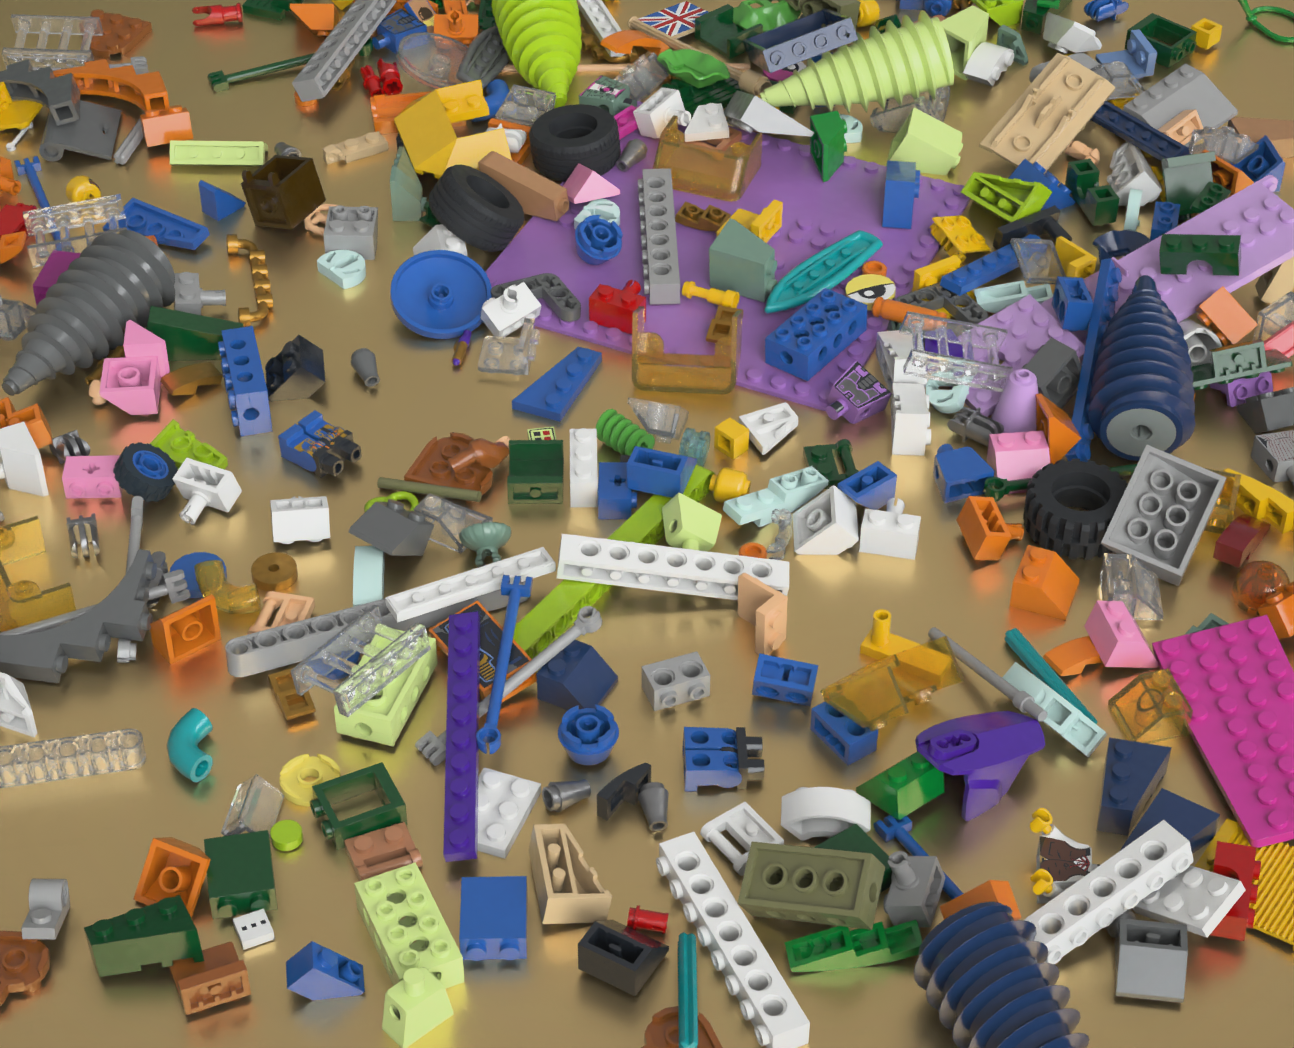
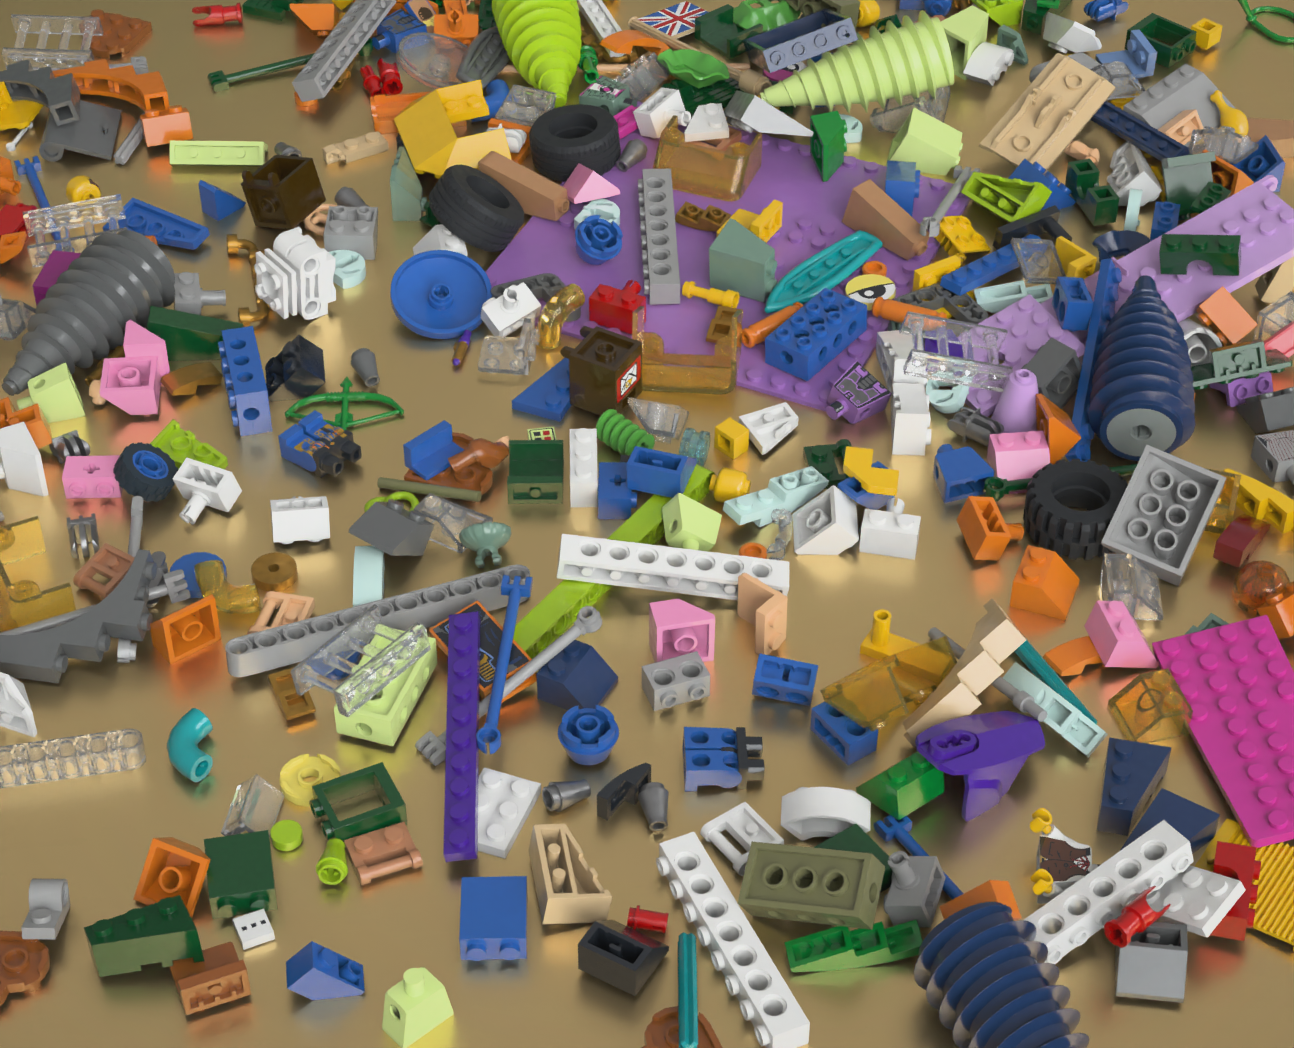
yellowish green brick [354,862,464,989] -> none
white tile [385,547,556,623] -> none
none -> yellowish green torso [17,363,86,423]
none -> nougat plate [73,543,135,600]
none -> white piece [254,227,336,320]
none -> green piece [285,377,404,430]
none -> lime cone [316,838,348,885]
none -> flat silver cone [335,187,370,207]
none -> blue panel [403,420,464,480]
none -> clear yellow cylinder [535,283,585,349]
none -> dark brown container [560,326,642,415]
none -> green pin [578,45,599,84]
none -> bright pink slope [649,599,715,662]
none -> orange axle [740,302,804,348]
none -> medium nougat slope [842,179,929,260]
none -> yellow tile [843,446,899,496]
none -> tan arch [902,599,1026,748]
none -> light grey hinge [919,165,980,237]
none -> red piece [1104,886,1171,948]
none -> yellow piece [1210,90,1248,140]

